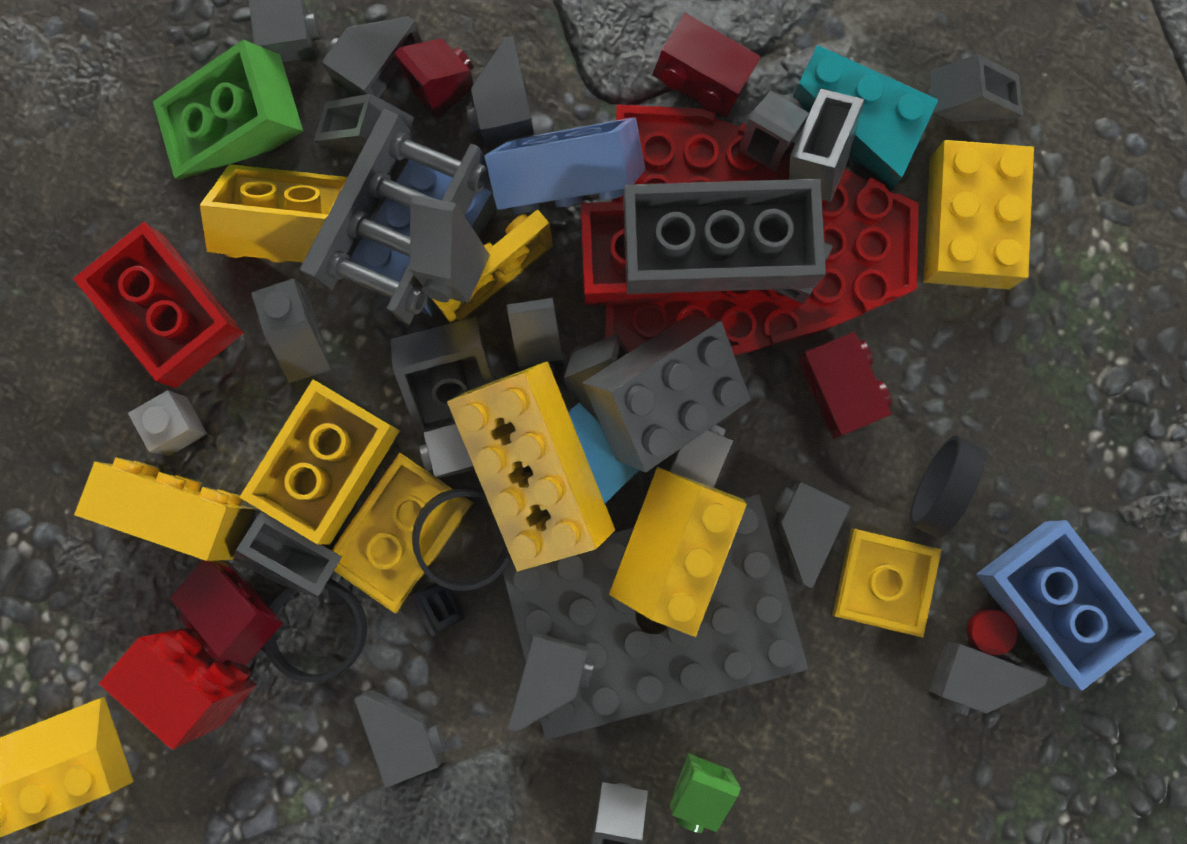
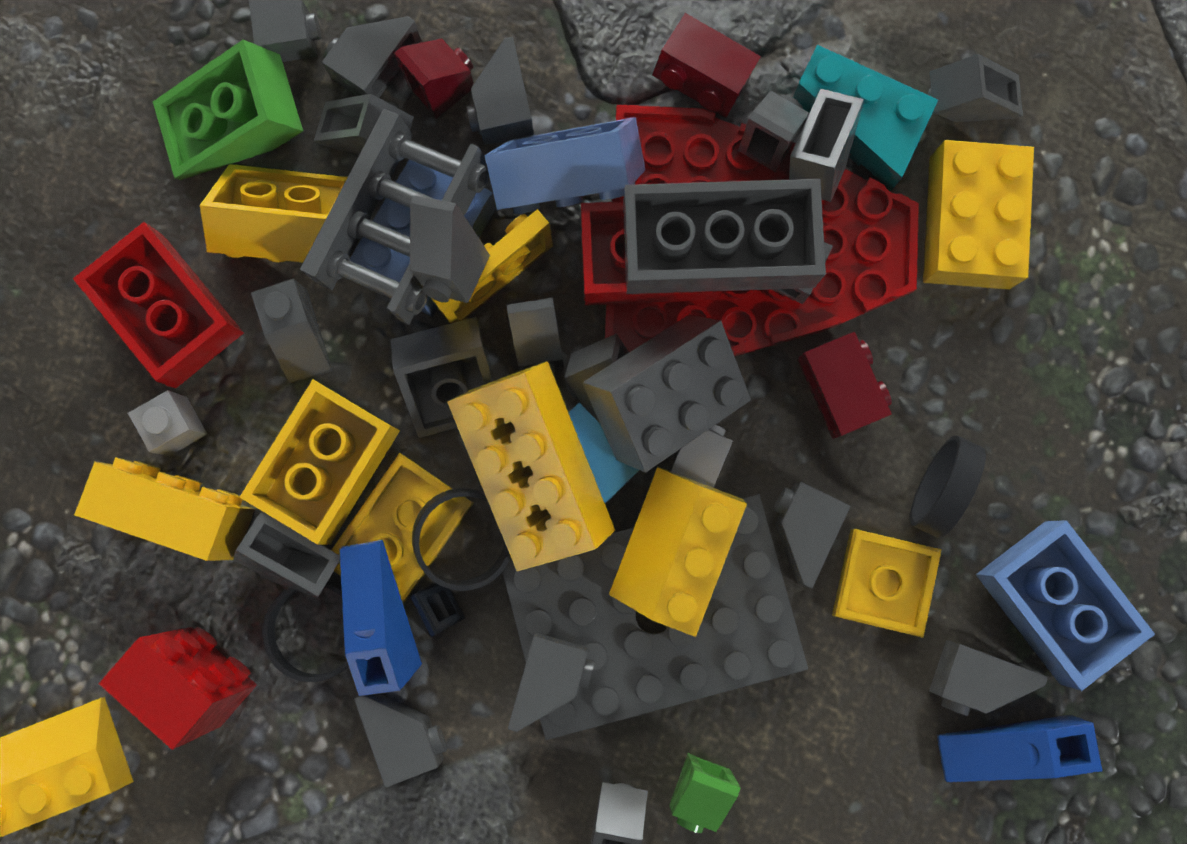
dark red brick [170,560,283,665] -> none
light grey brick [420,424,475,479] -> none
red tile [967,609,1017,656] -> none
none -> blue slope [340,540,422,696]
none -> blue slope [937,715,1102,782]

